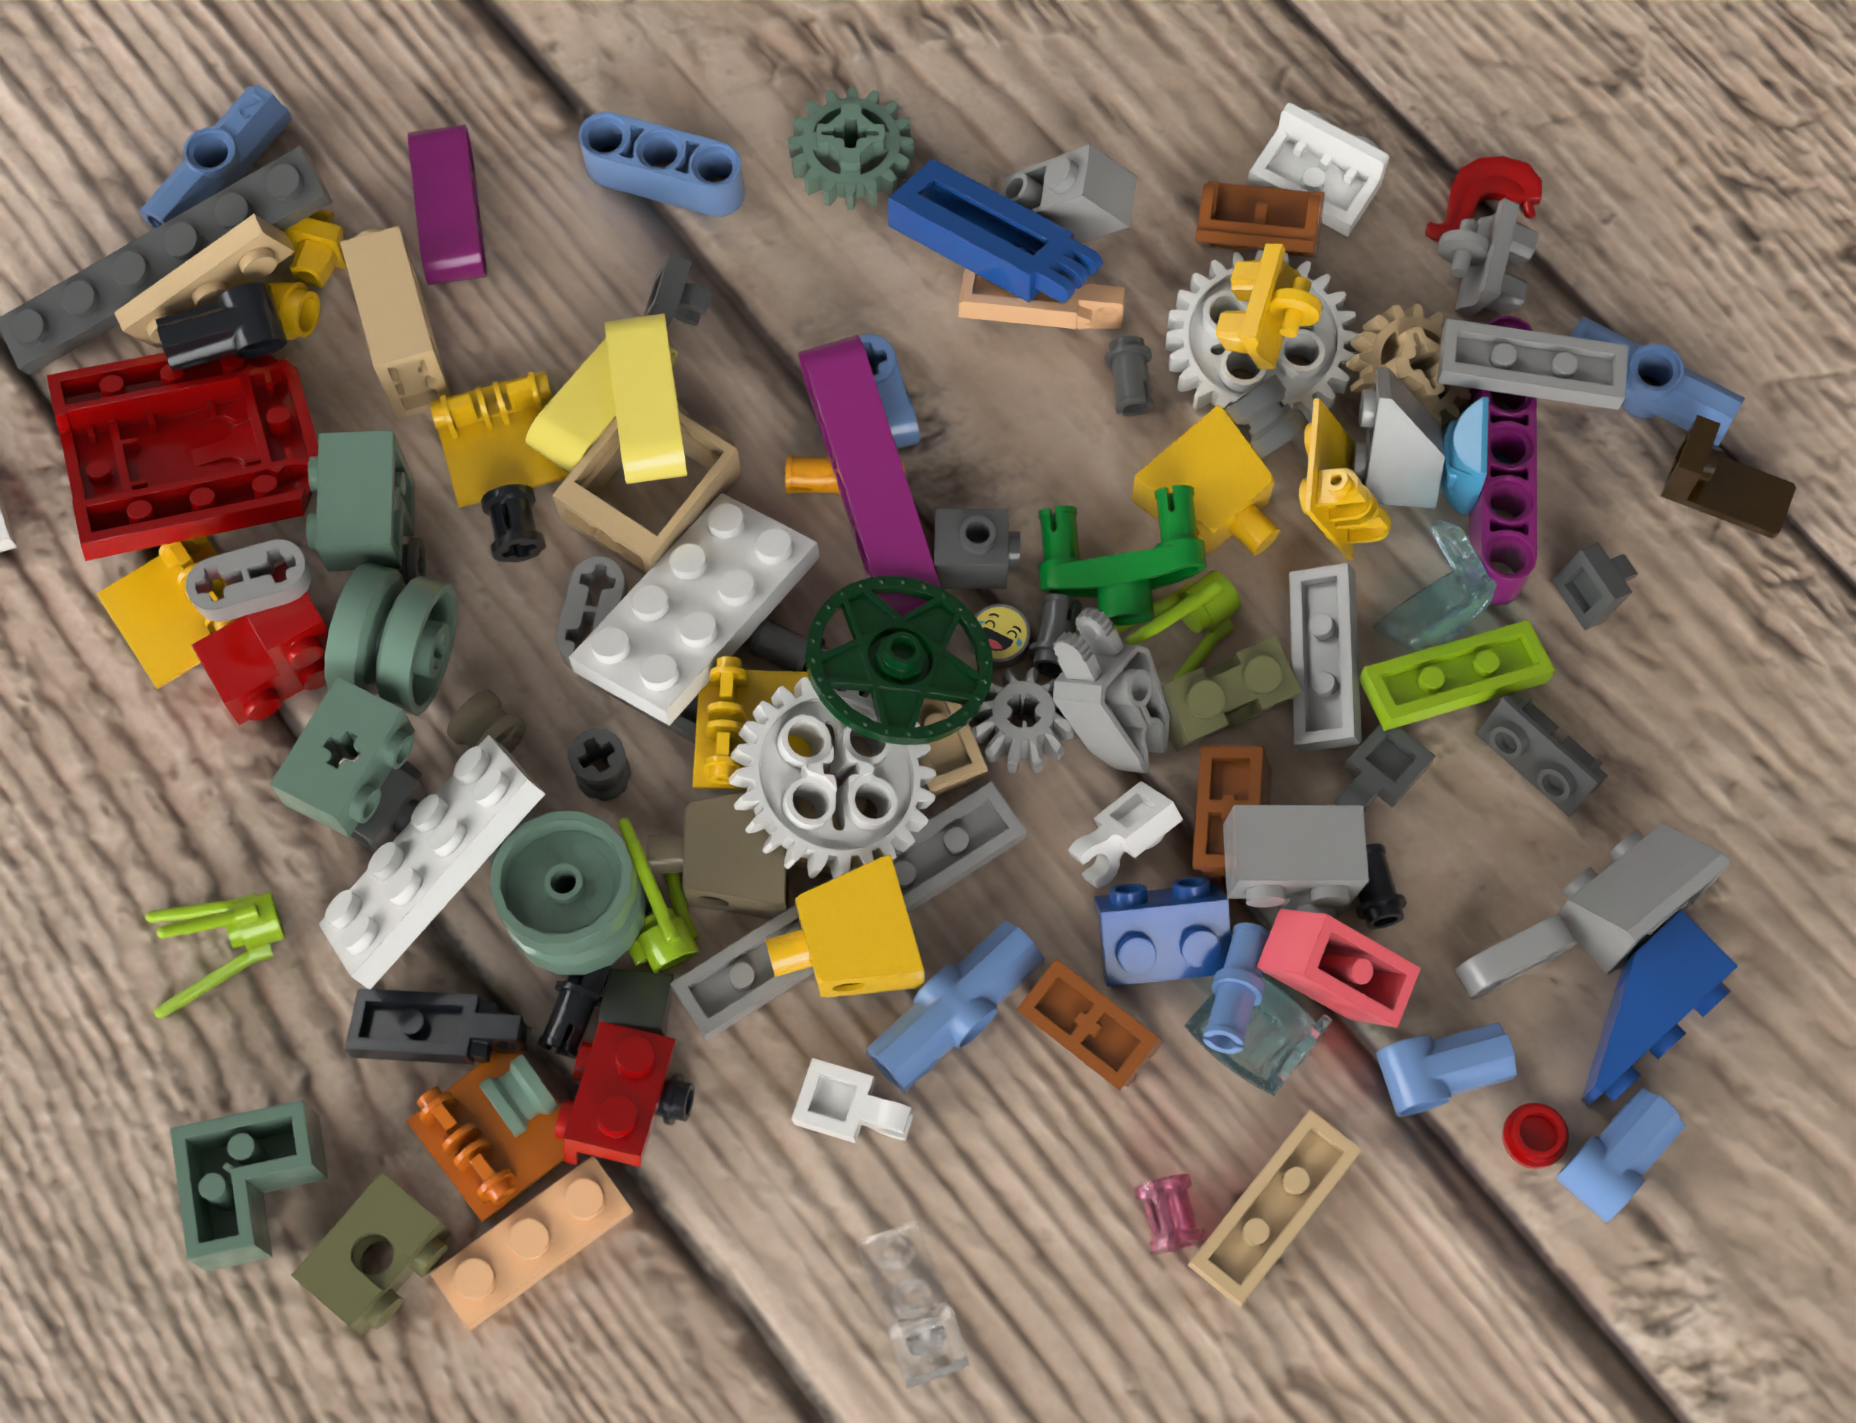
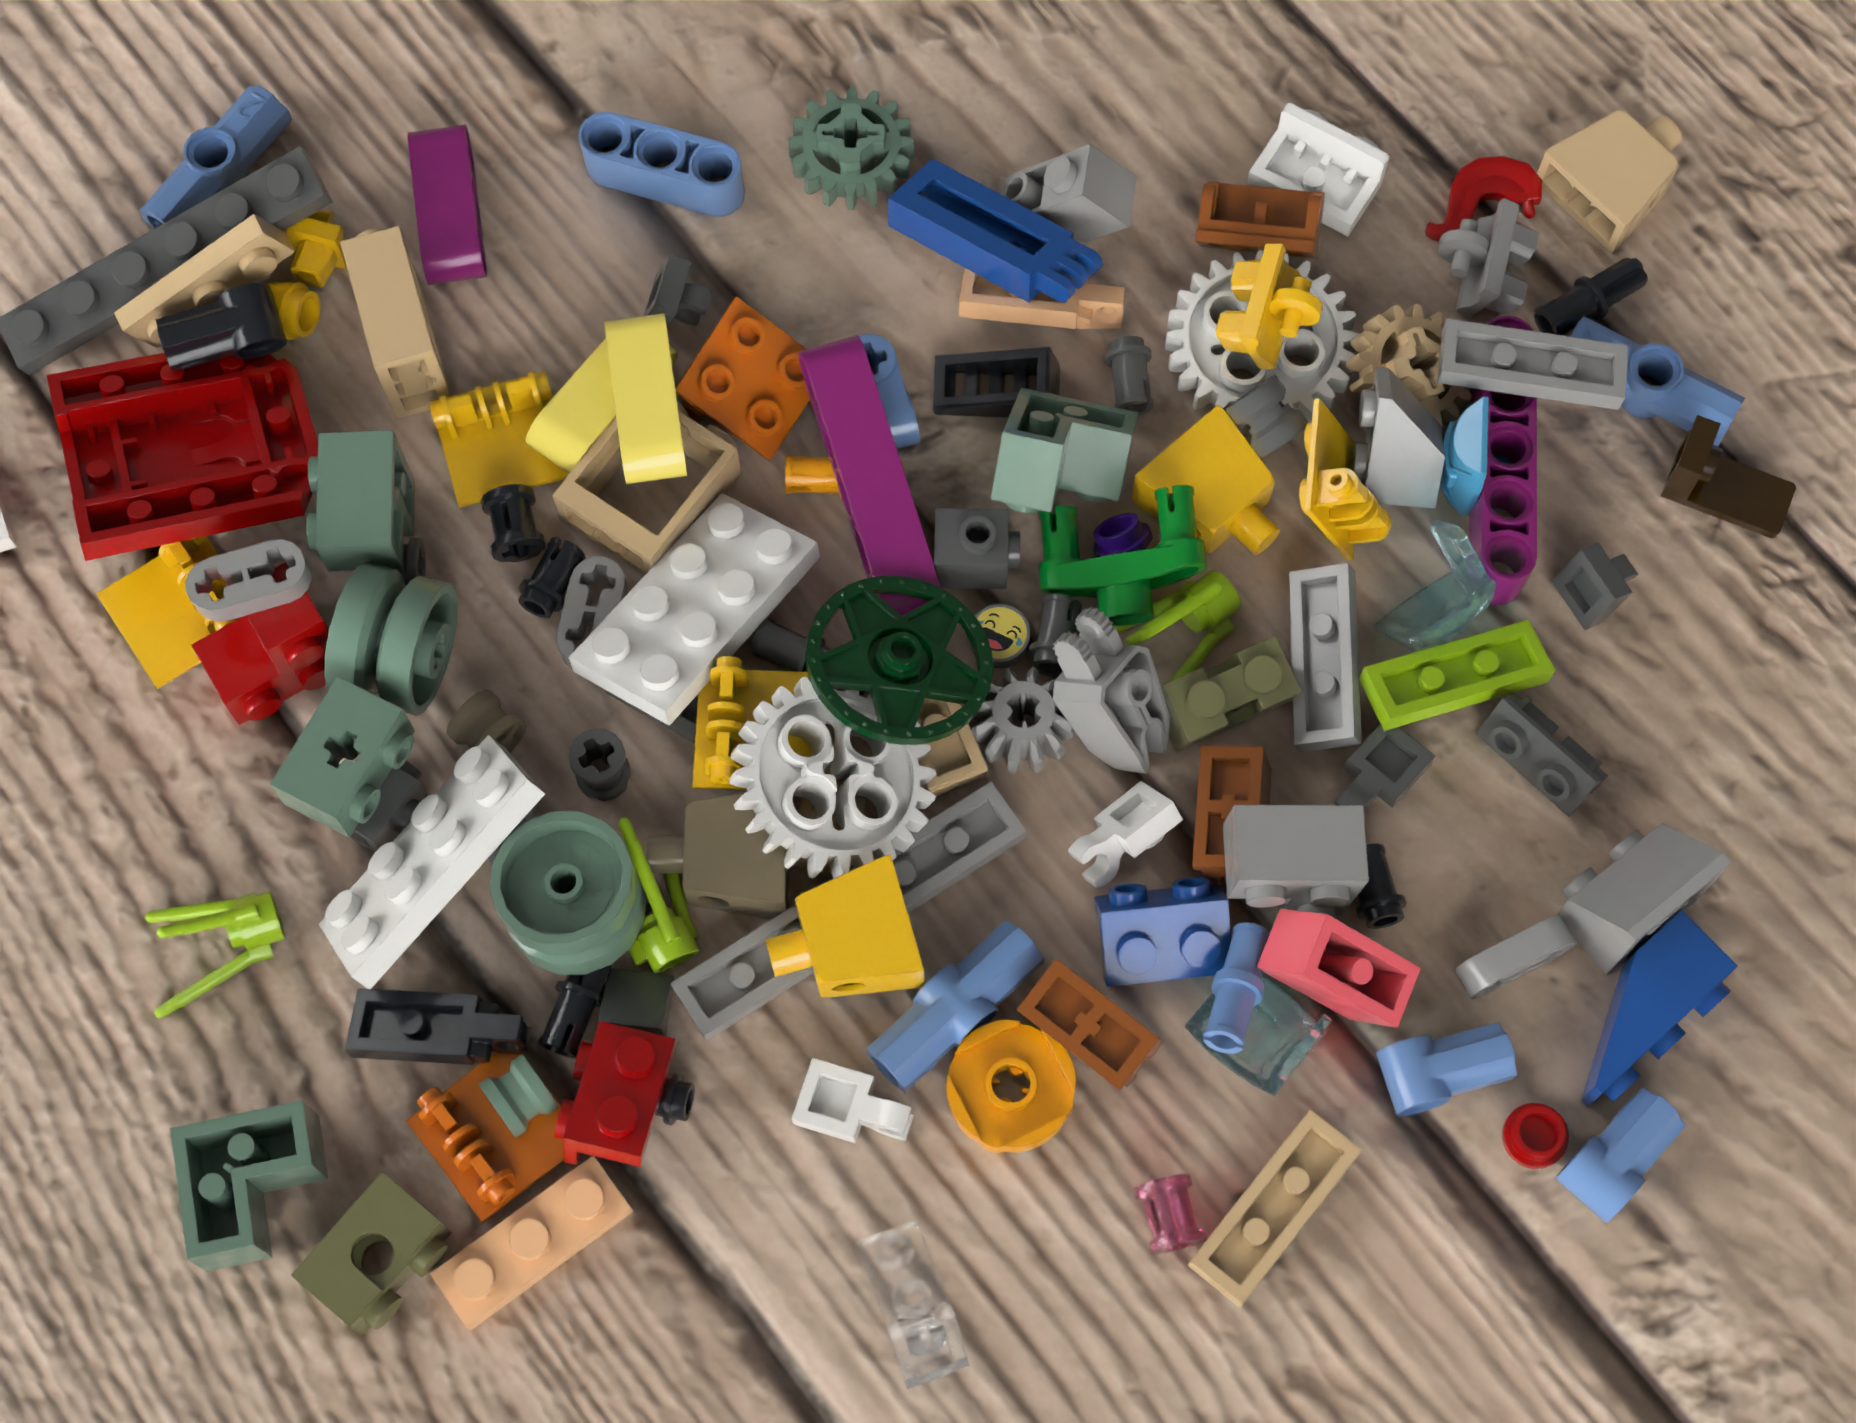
none -> black pin [518,537,585,618]
none -> orange hinge [676,296,810,461]
none -> black slope [933,347,1060,418]
none -> light orange plate [946,1019,1076,1153]
none -> sand green brick [991,388,1139,513]
none -> dark purple plate [1093,513,1153,557]
none -> black axle [1534,258,1648,336]
none -> tan torso [1537,110,1682,254]

